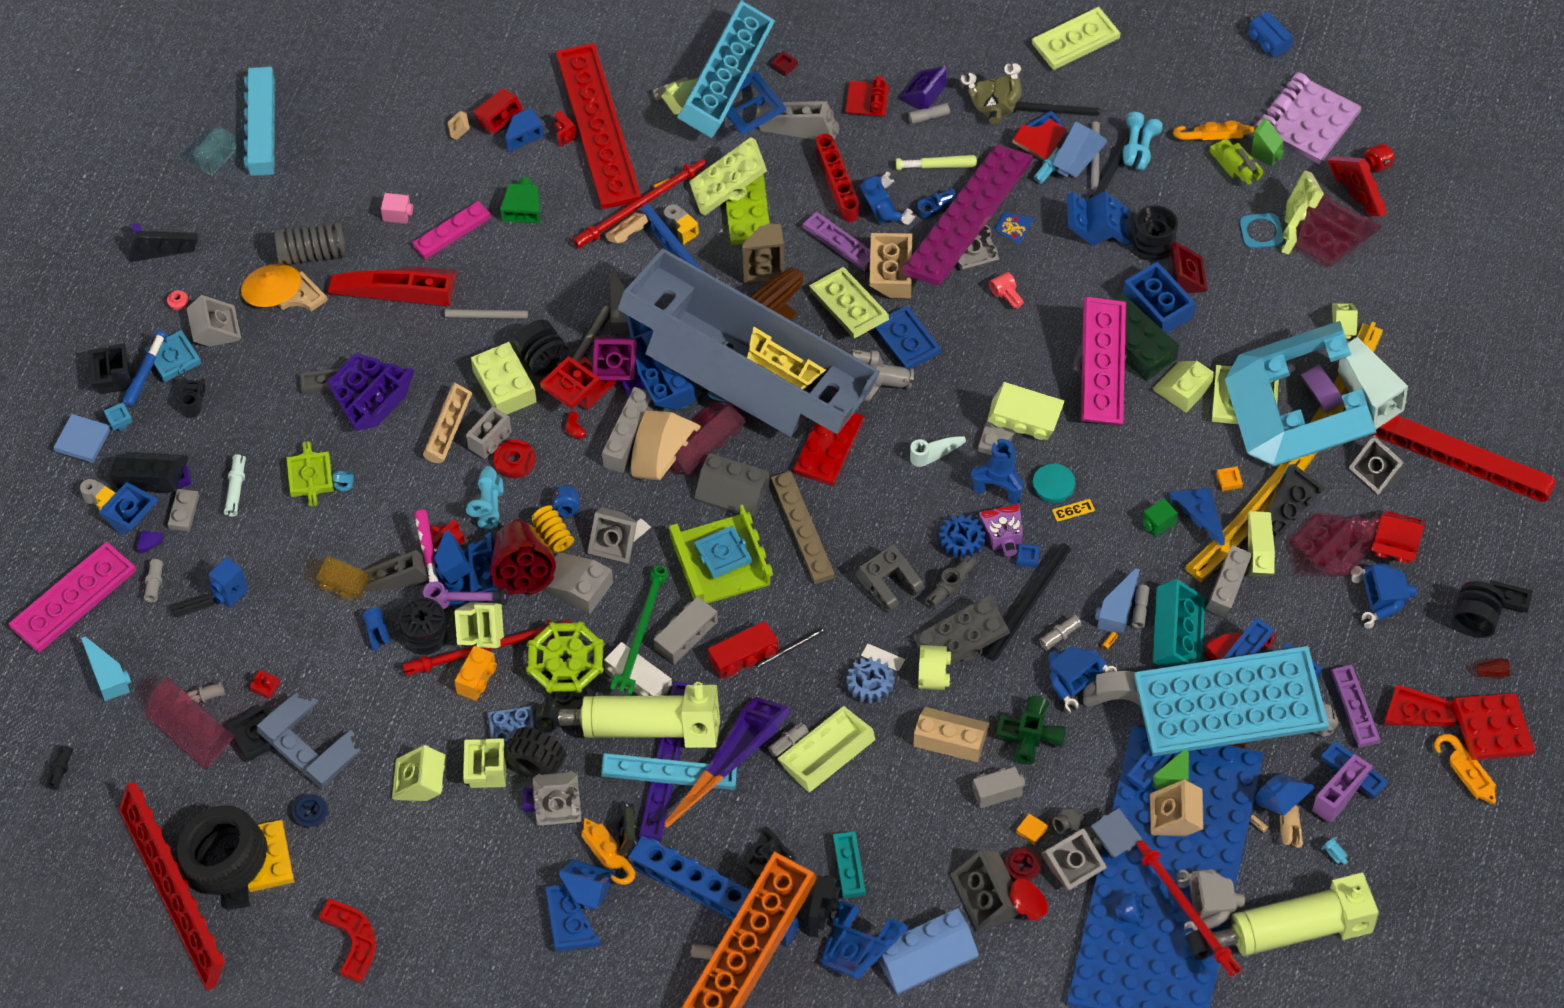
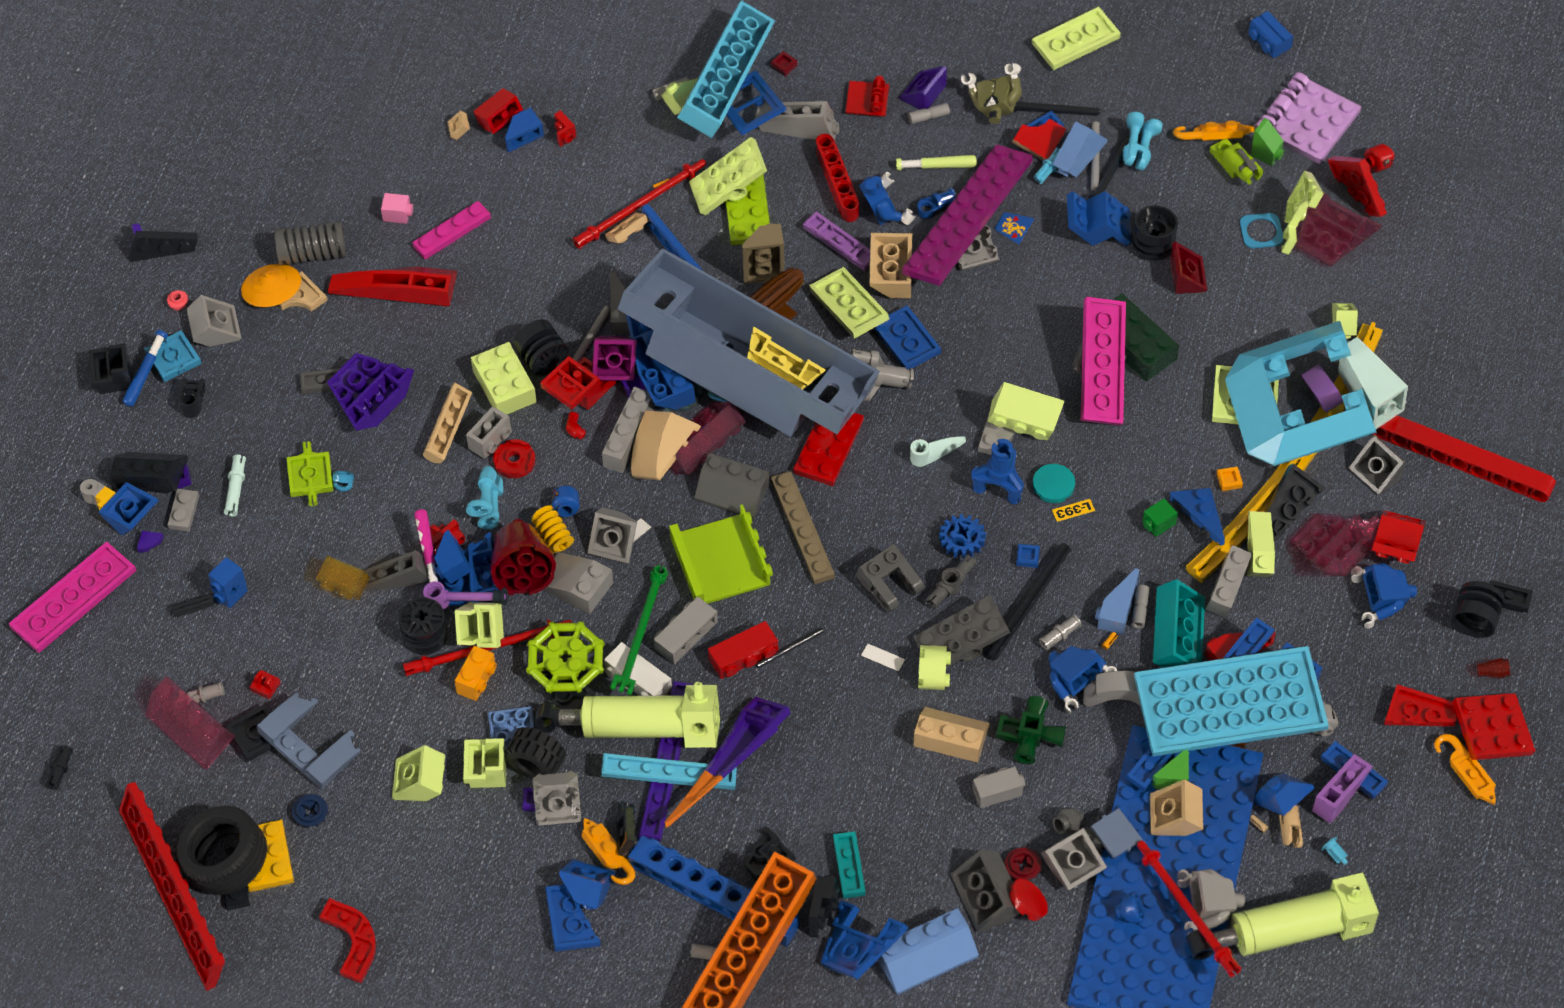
medium blue tile [54,414,111,463] -> none
medium azure slope [81,637,131,701] -> none
dark azure tile [104,402,133,431] -> none
light grey pin [144,559,164,603] -> none
clear light blue brick [193,126,237,176] -> none
medium azure brick [244,67,275,176] -> none
blue hinge [362,608,391,650] -> none
light grey bar [445,309,528,319] -> none
green torso [501,177,541,224] -> none
red plate [556,43,641,210] -> none
leg [664,204,699,245] -> none
dark azure plate [694,526,752,579] -> none
light grey axle [768,722,808,756] -> none
yellowish green slope [778,706,875,793] -> none
medium blue gear [847,657,895,704] -> none
medium lavender torso [979,504,1023,557] -> none
coral axle [989,272,1023,309] -> none
light orange tile [1016,814,1048,845] -> none
blue brick [1123,261,1196,337] -> none
yellowish green slope [1153,361,1214,413] -> none
medium lavender plate [1330,664,1380,748] -> none

